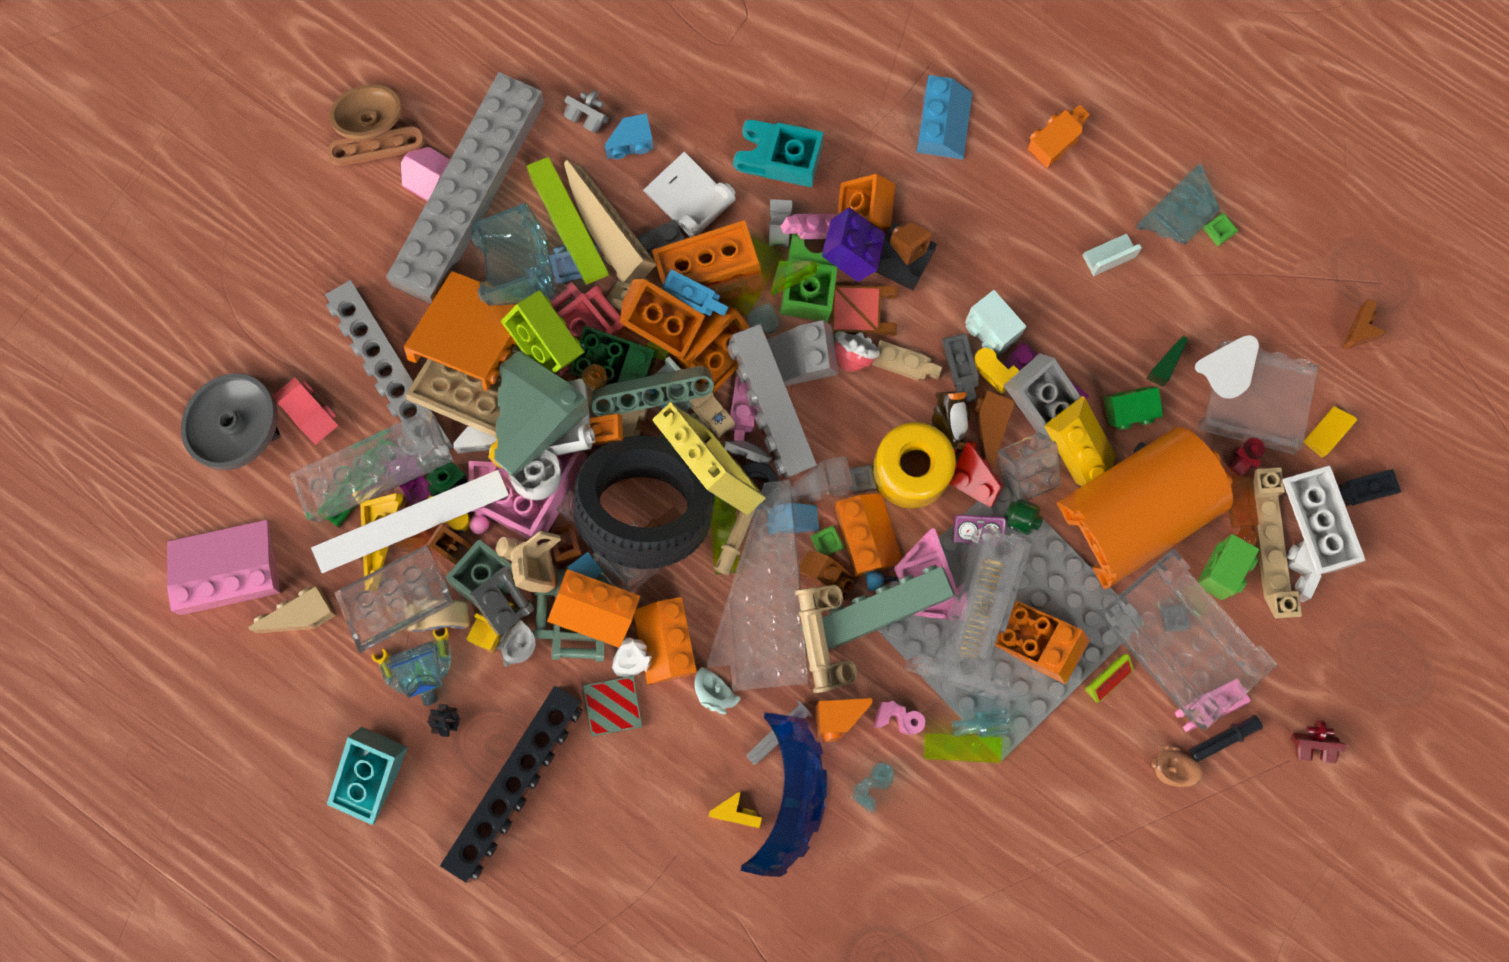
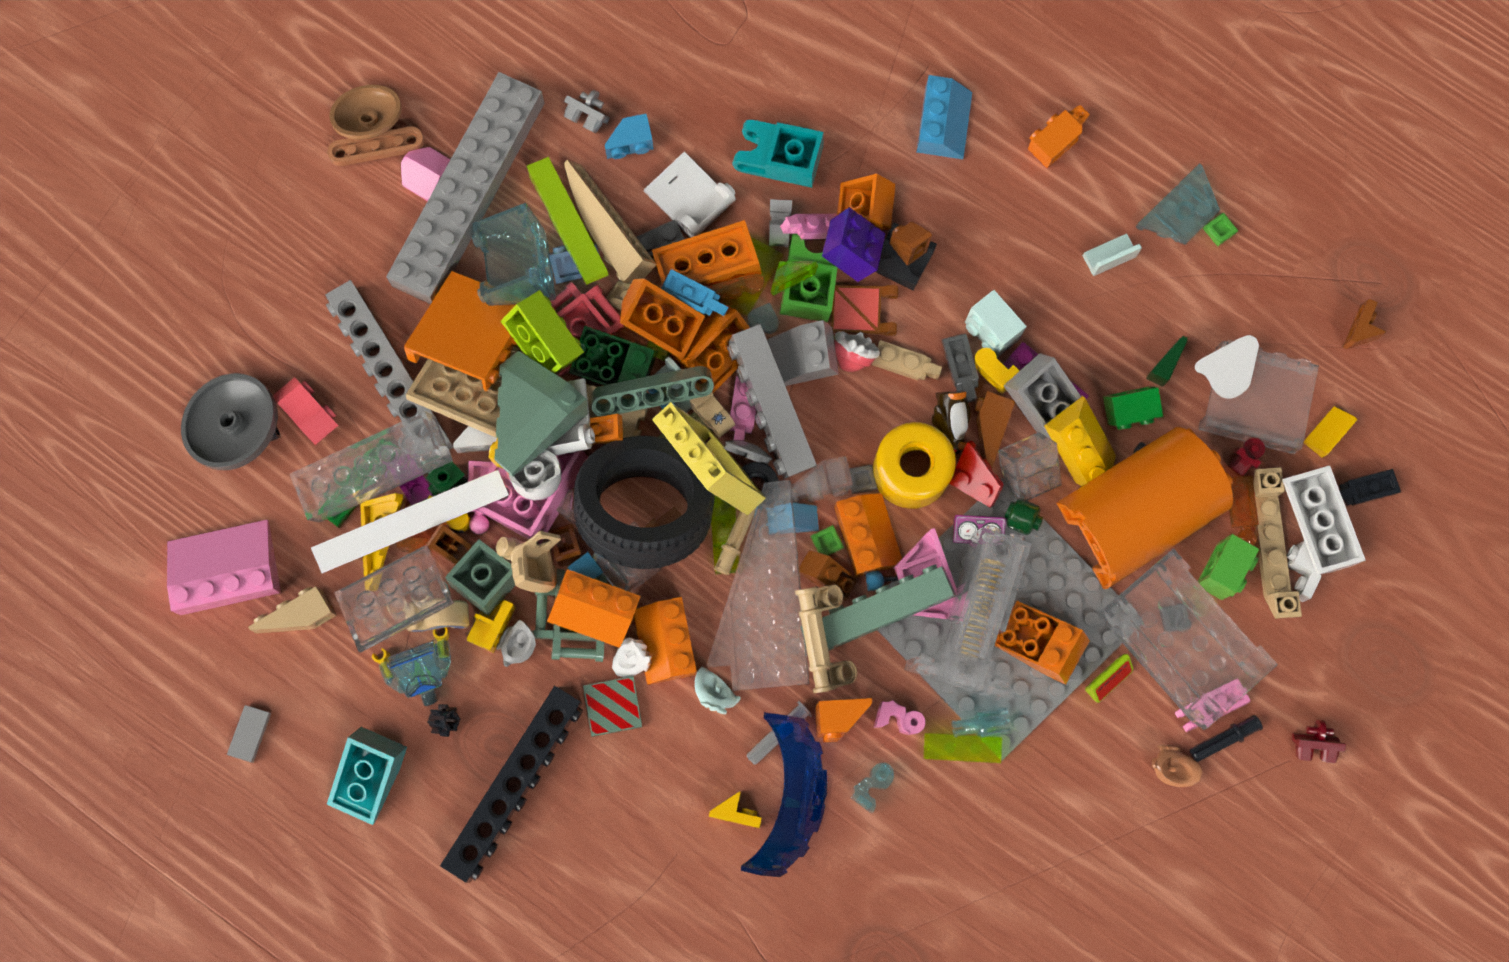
dark grey plate [469,567,535,636] -> none
clear orange plate [582,364,607,389] -> none
none -> light grey tile [227,705,271,763]

